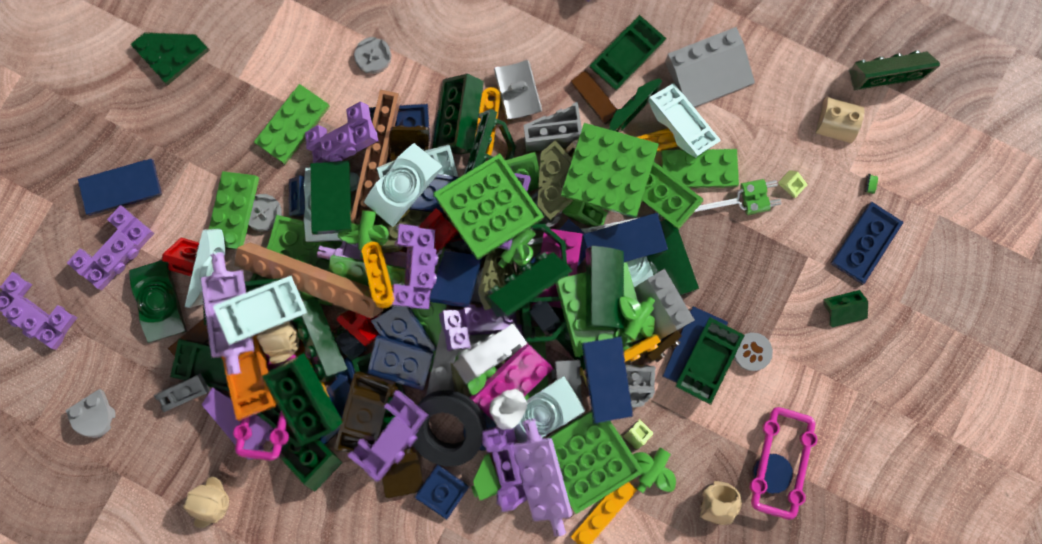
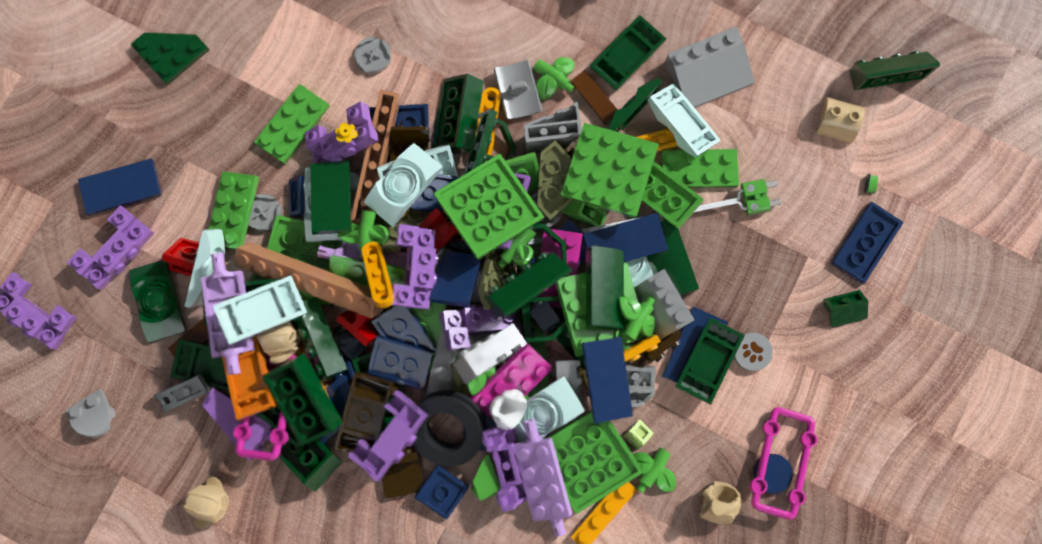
yellowish green slope [778,170,807,198] -> none
none -> yellow plant [335,123,358,143]
none -> bright green plant [533,57,575,101]

